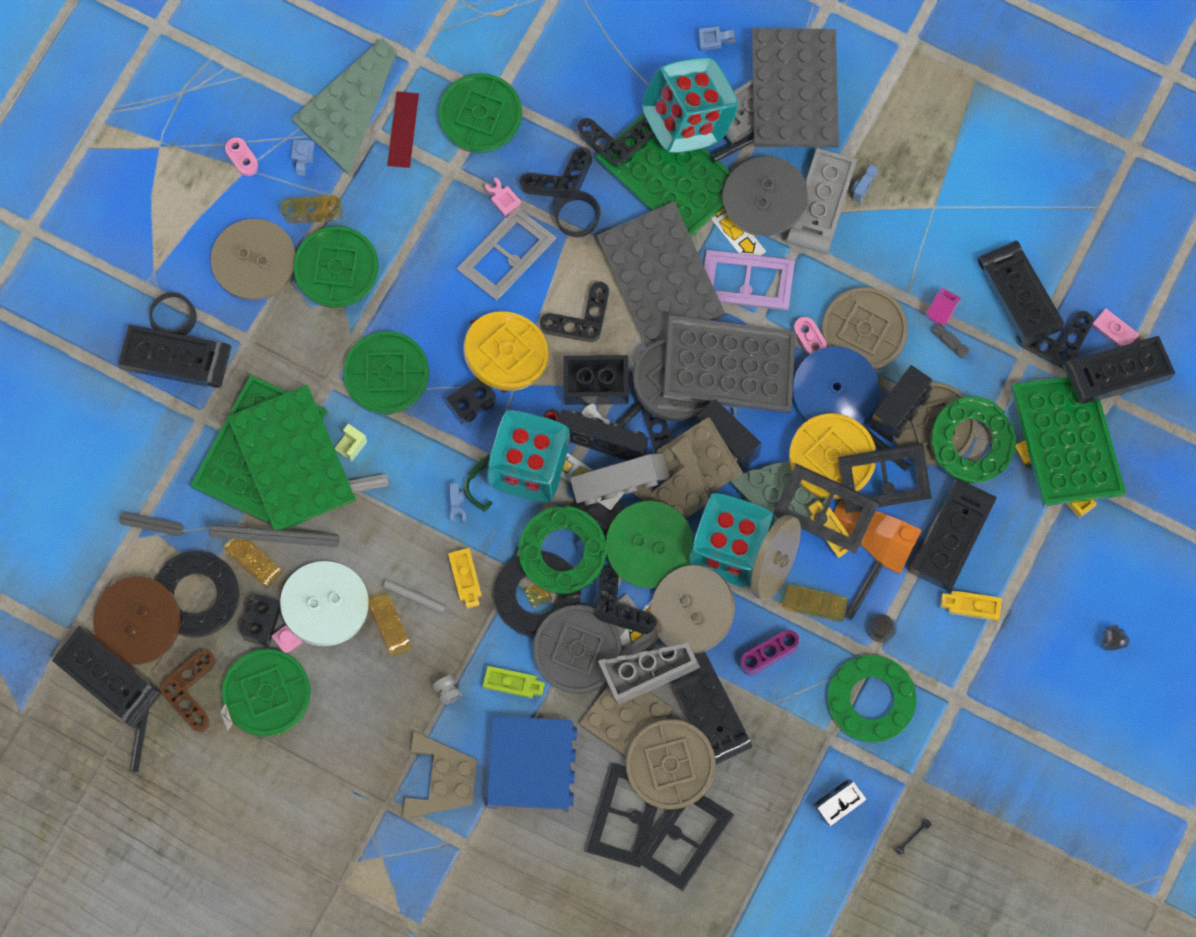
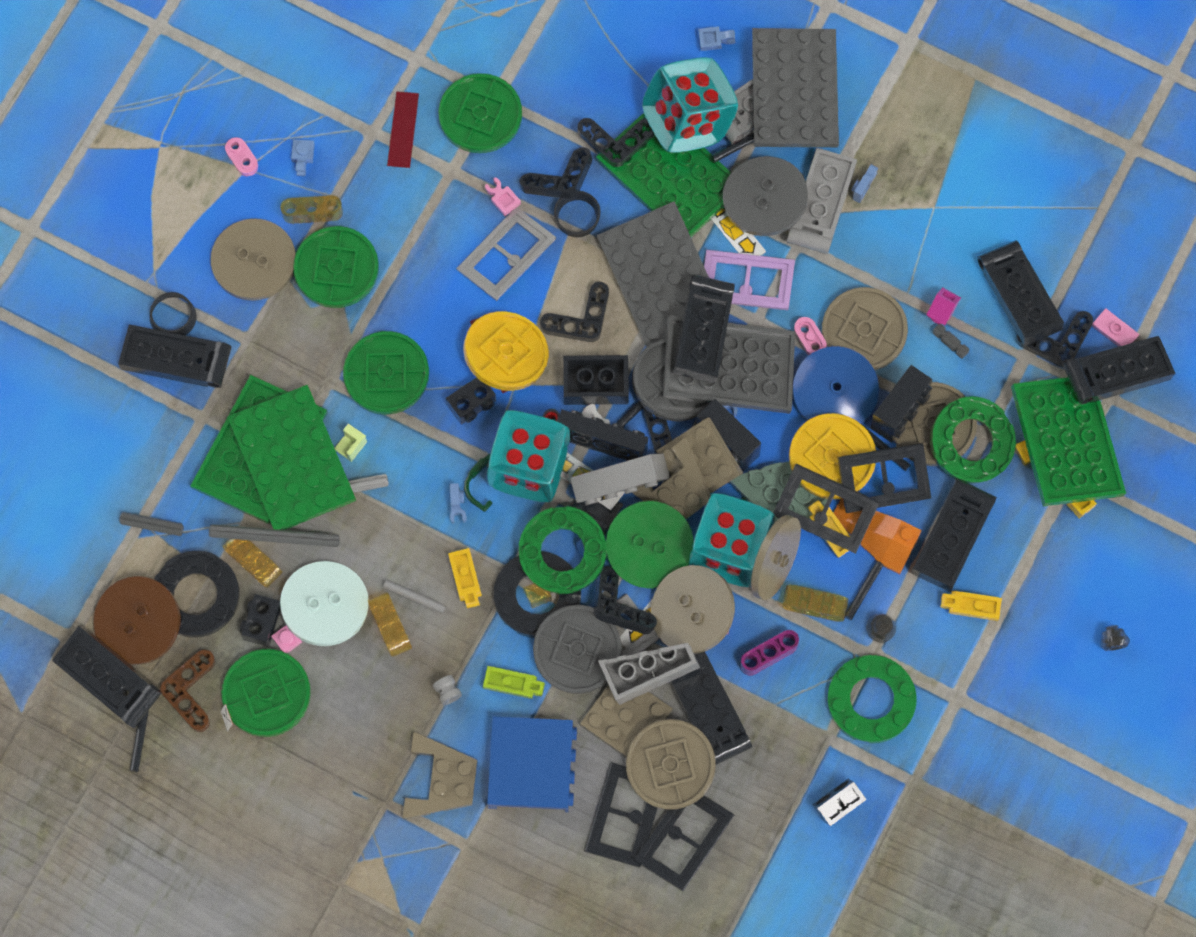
sand green wing [291,38,397,175] -> none
black hinge [896,820,931,855] -> none
none -> black hinge [673,274,735,384]

